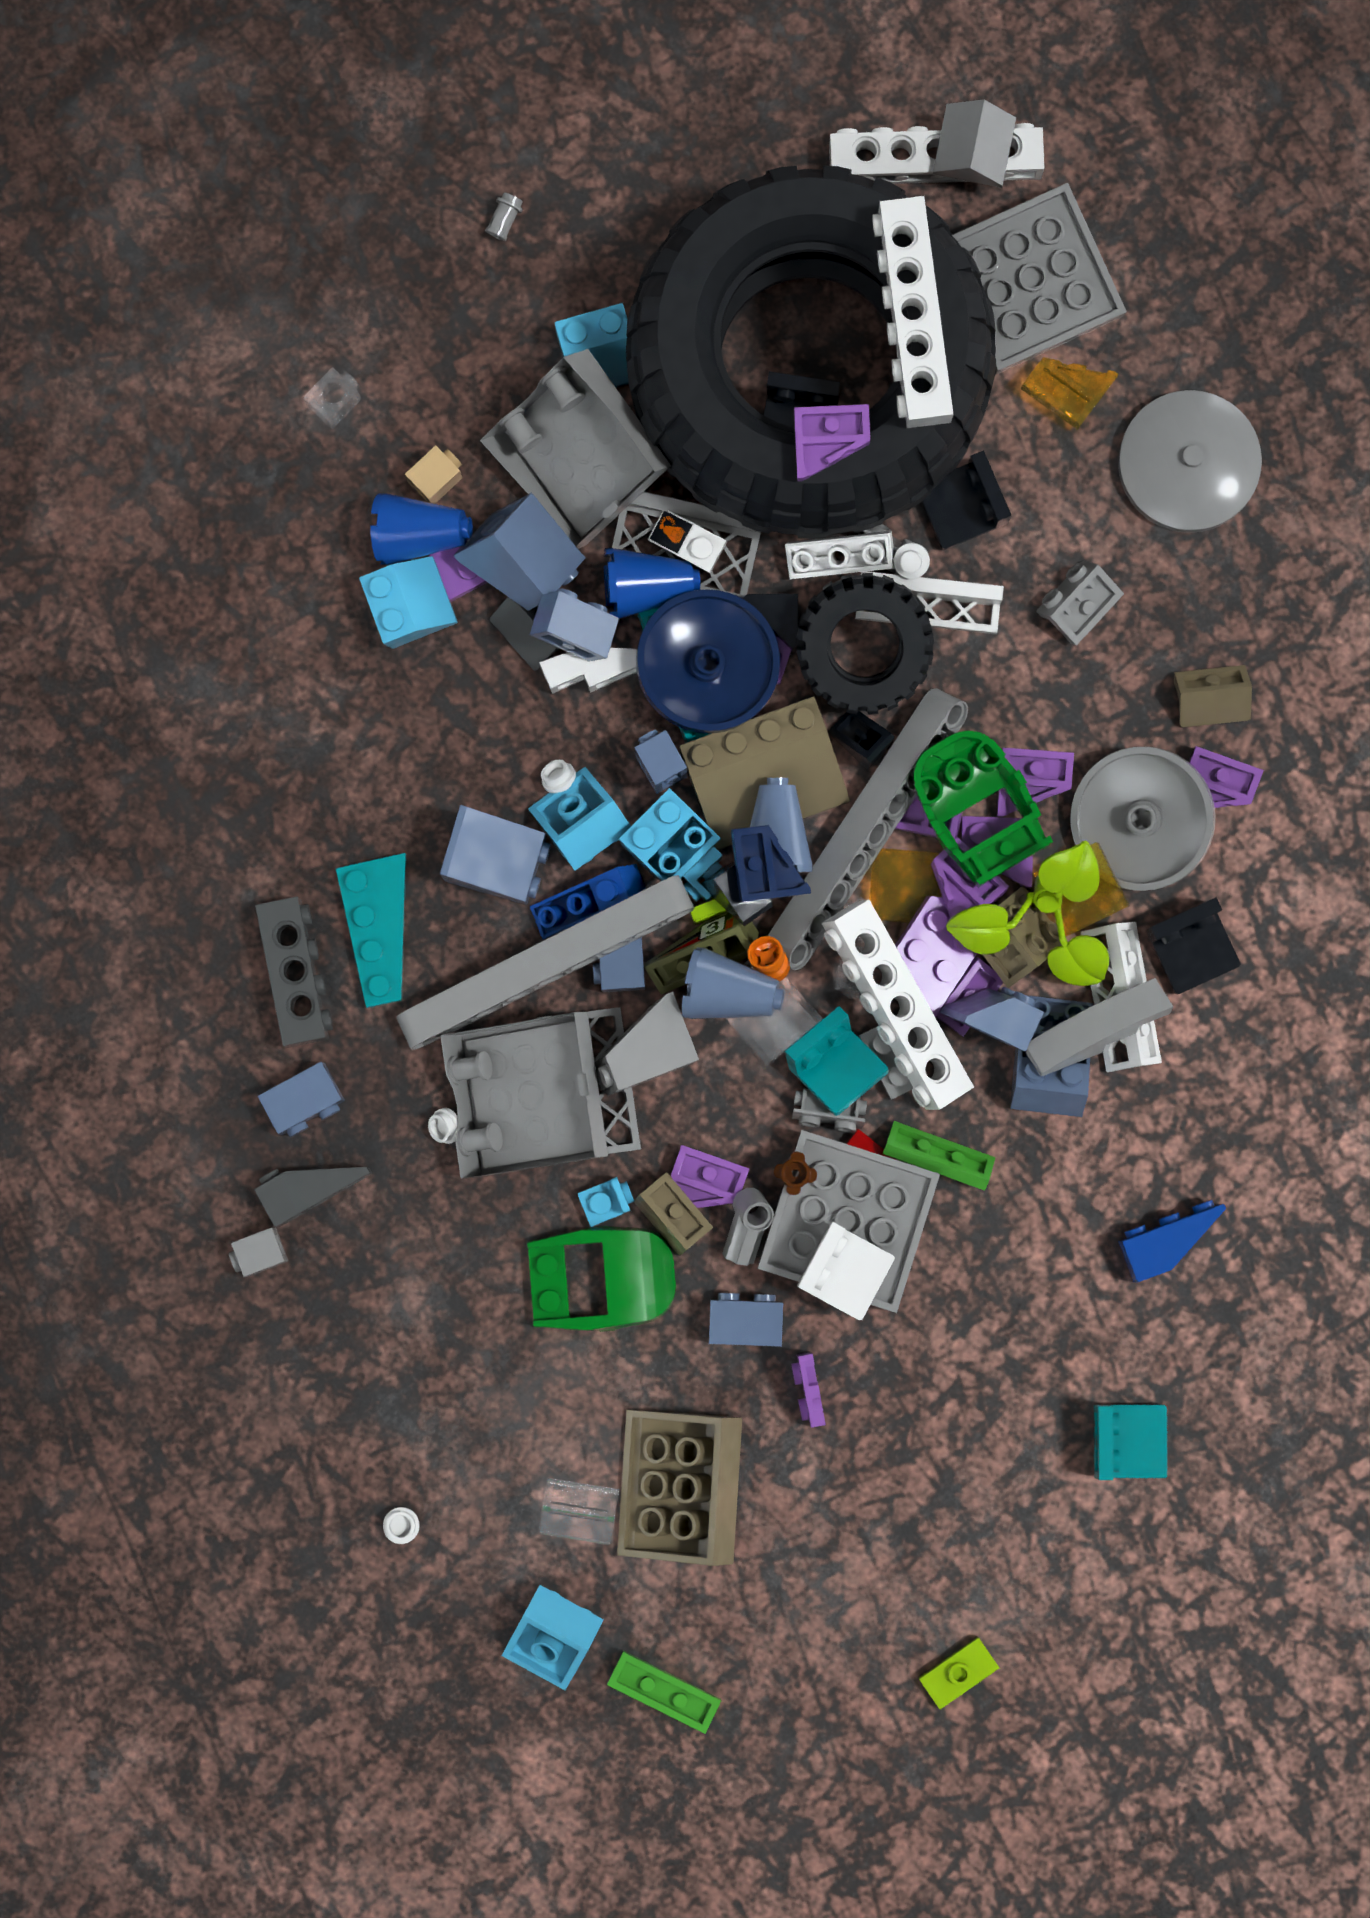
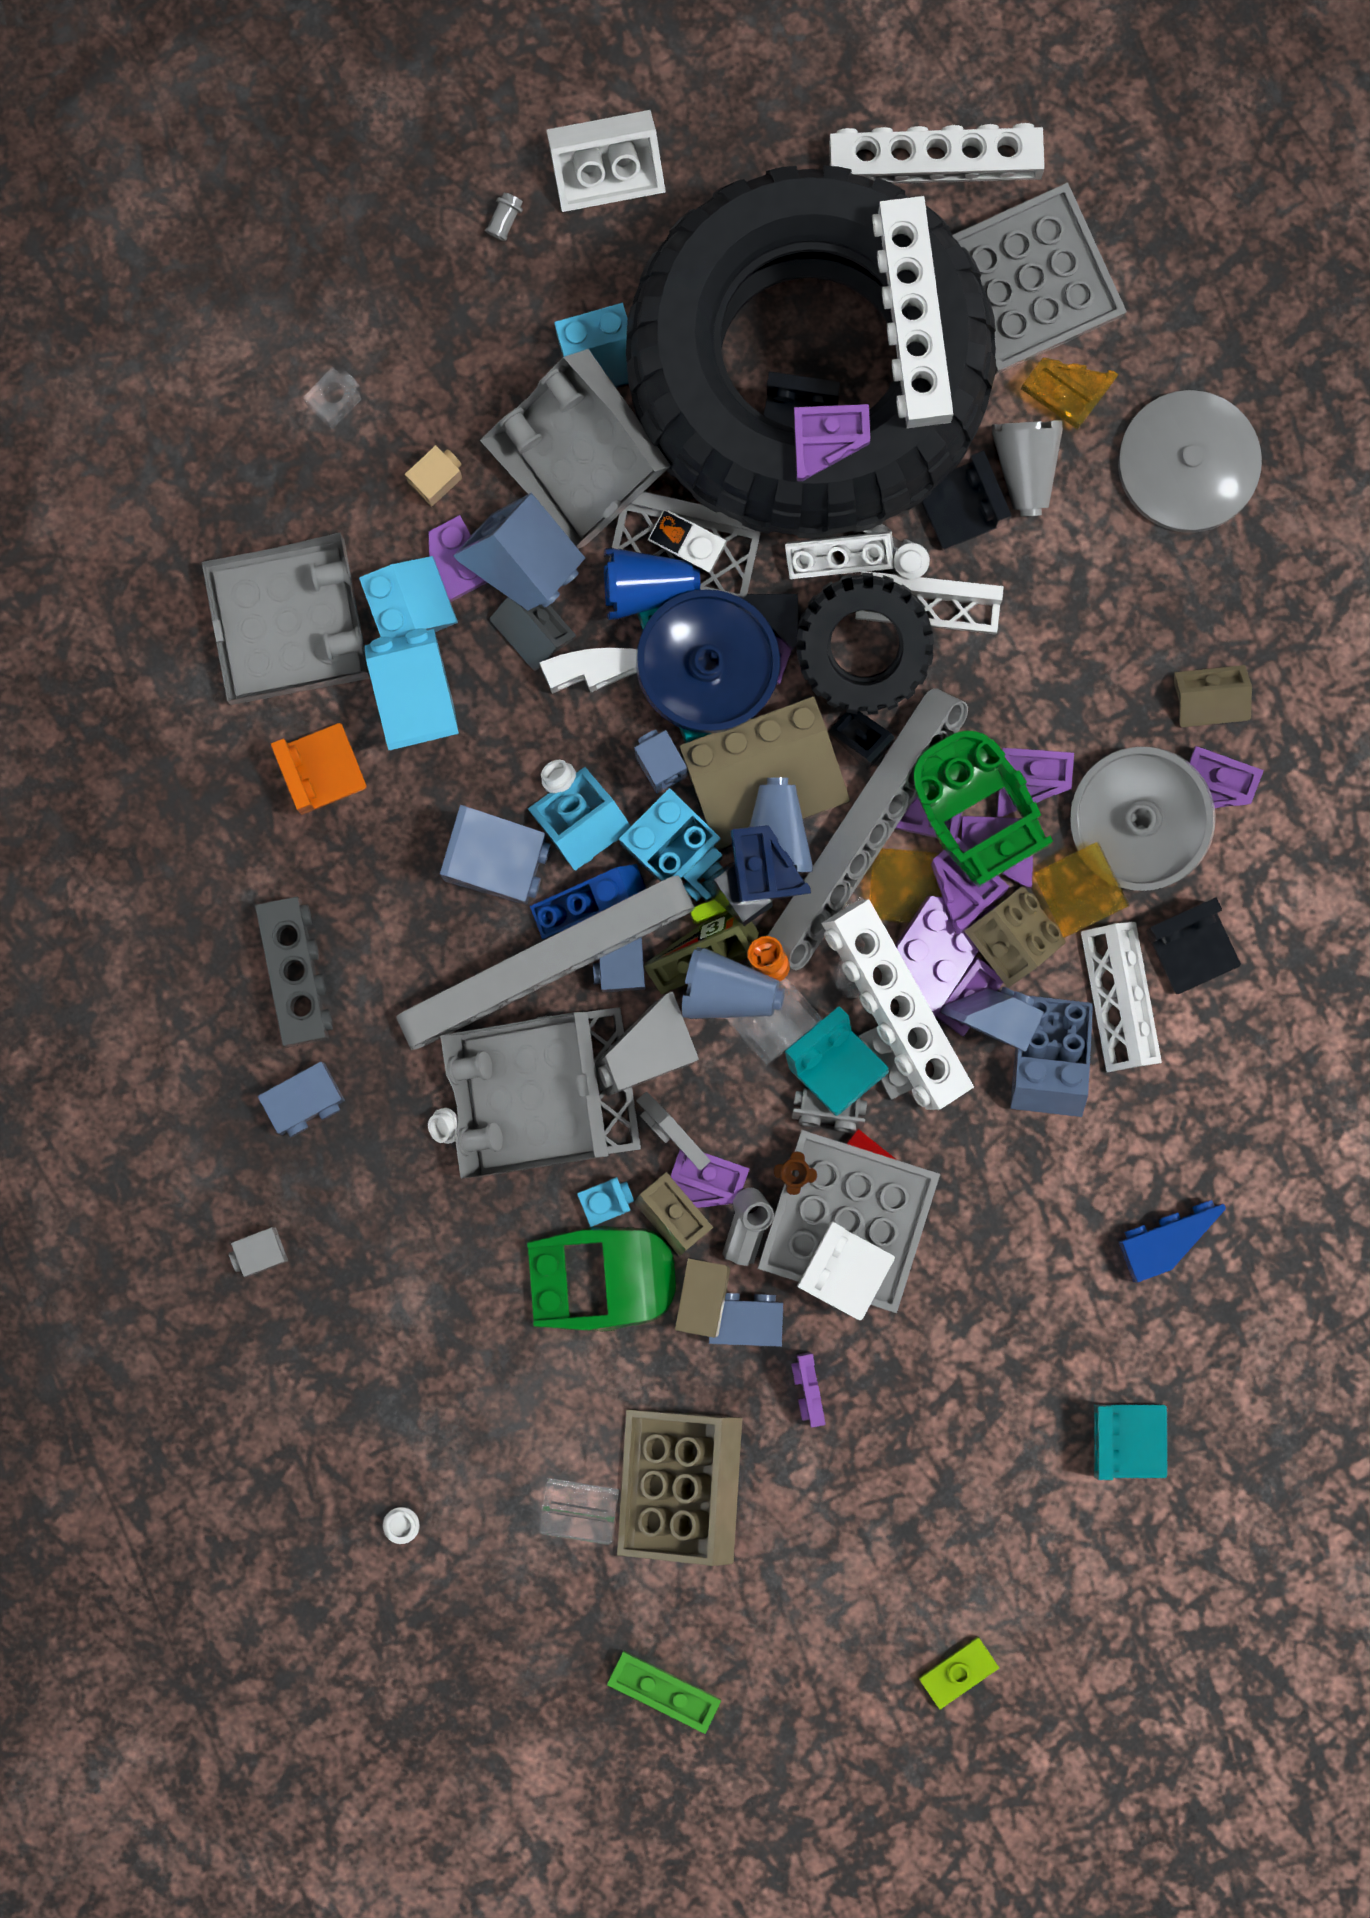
dark grey slope [254,1167,373,1227] -> none
teal wing [336,853,407,1009] -> none
blue cone [370,493,473,565] -> none
medium azure slope [501,1585,604,1690] -> none
brick [530,589,619,662] -> none
bright green plate [883,1121,996,1191] -> none
light grey slope [933,99,1016,188] -> none
lime plant [946,840,1109,986] -> none
light grey slope [1026,978,1174,1077] -> none
light grey bracket [1036,561,1124,646] -> none
none -> light grey piece [202,533,370,705]
none -> orange bracket [271,723,367,815]
none -> medium azure slope [364,628,459,751]
none -> white slope [547,110,666,212]
none -> light grey wing [636,1091,711,1171]
none -> dark tan panel [675,1258,730,1338]
none -> light grey cone [992,420,1063,516]

